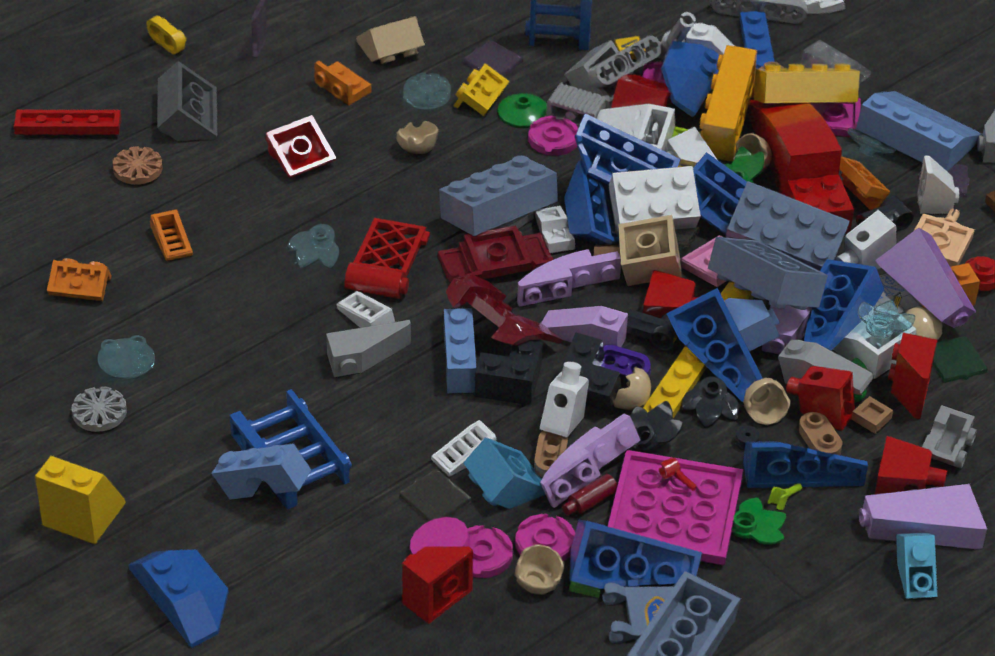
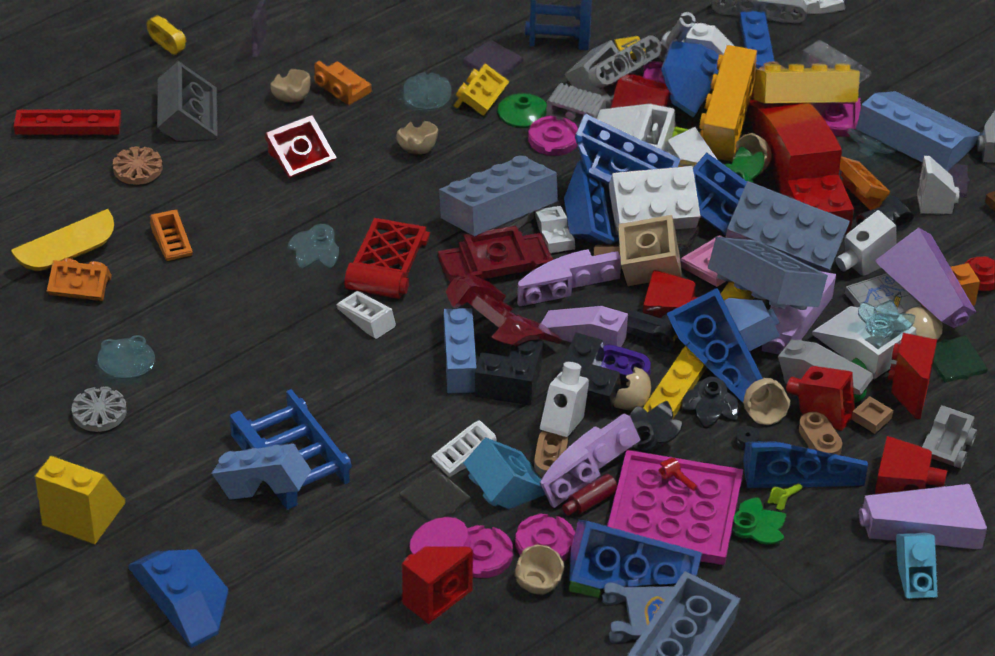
light grey slope [326,320,411,377] -> none
tan slope [356,16,425,64] -> none
blue wedge [804,259,884,351] -> none
light nougat plate [914,209,975,267] -> none
none -> yellow brick [11,209,114,271]
none -> tan hair [270,69,310,102]

